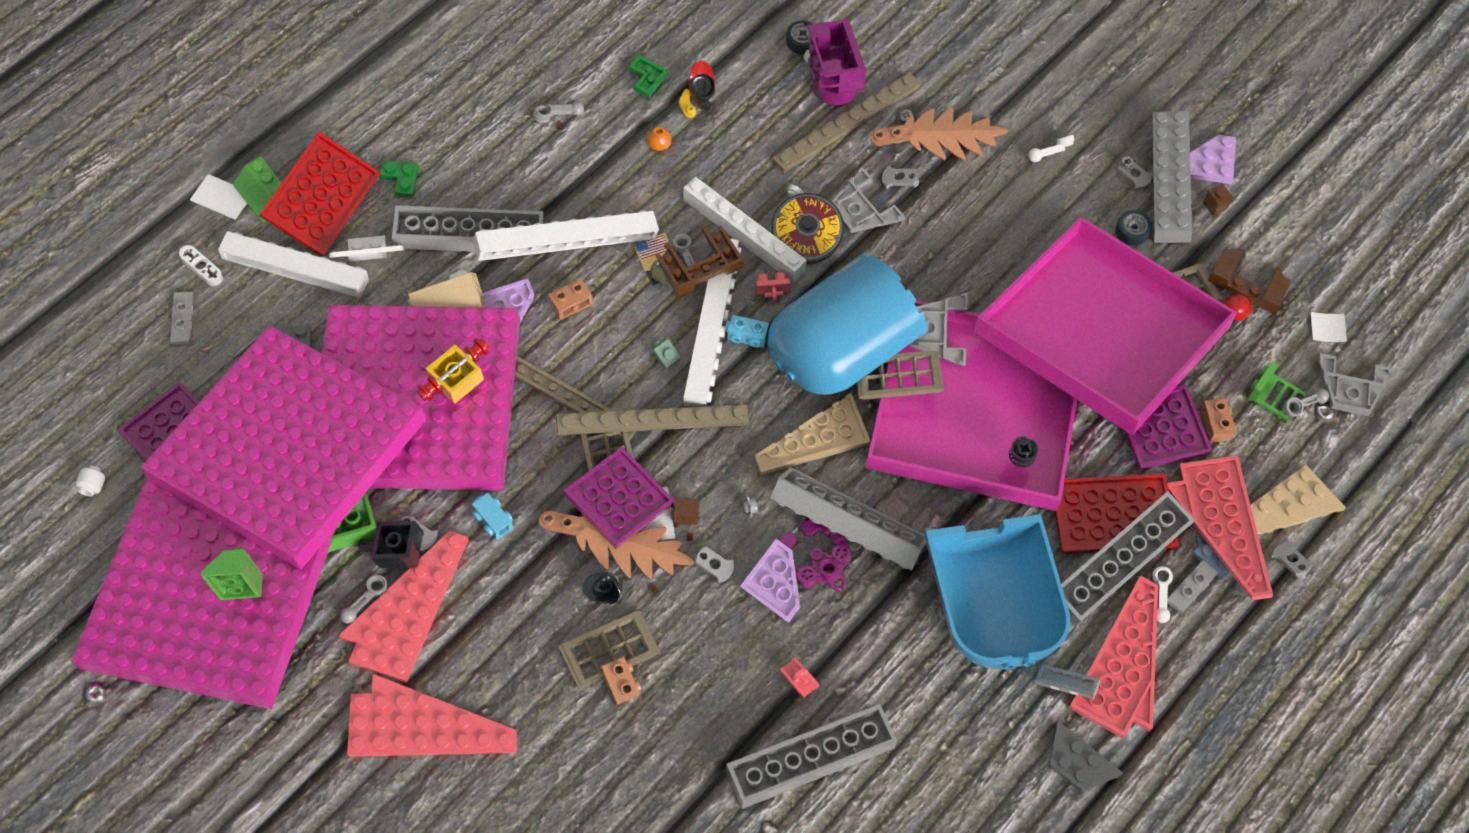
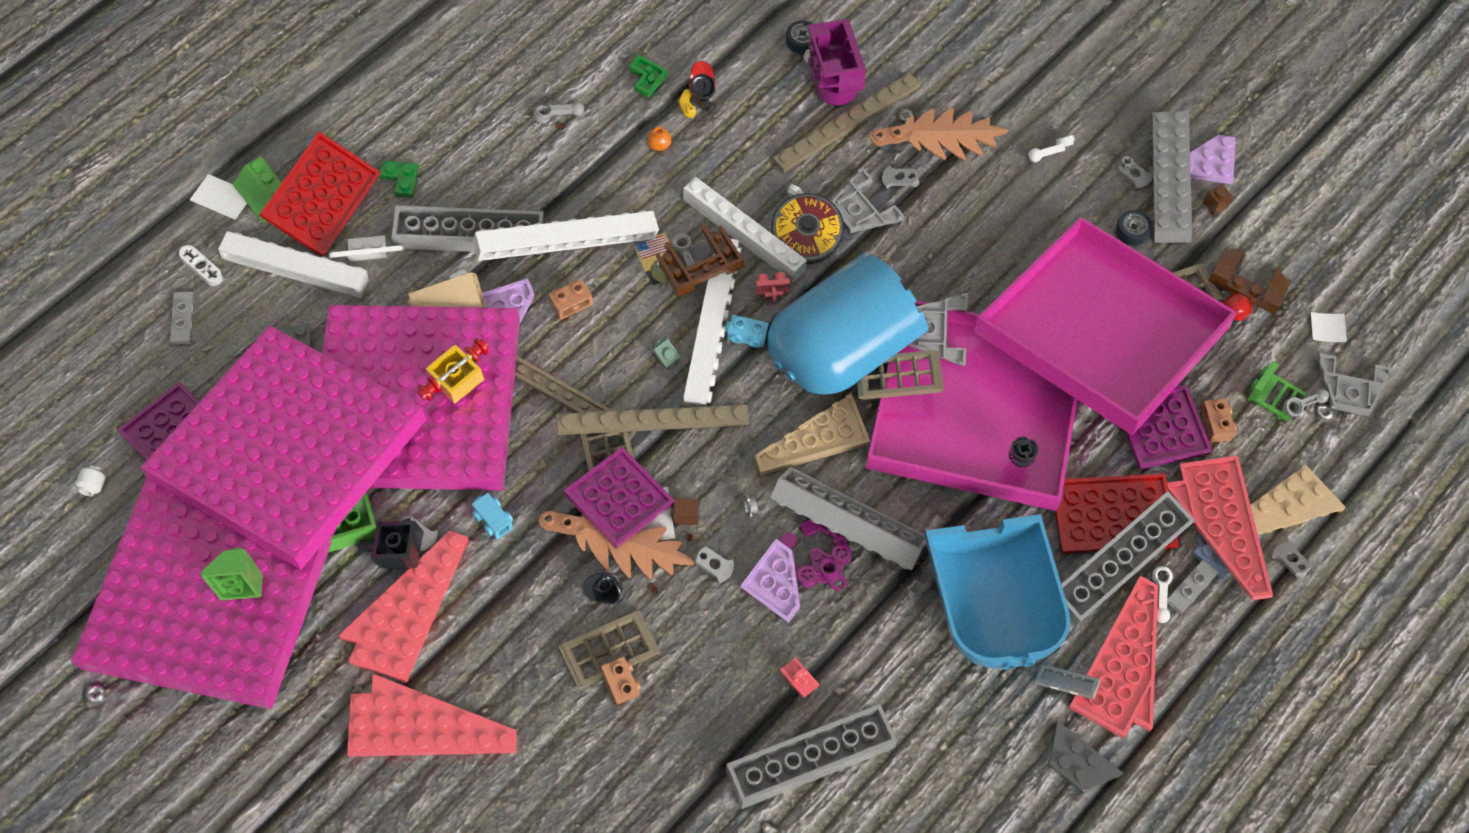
light grey piece [340,575,387,624] -> none

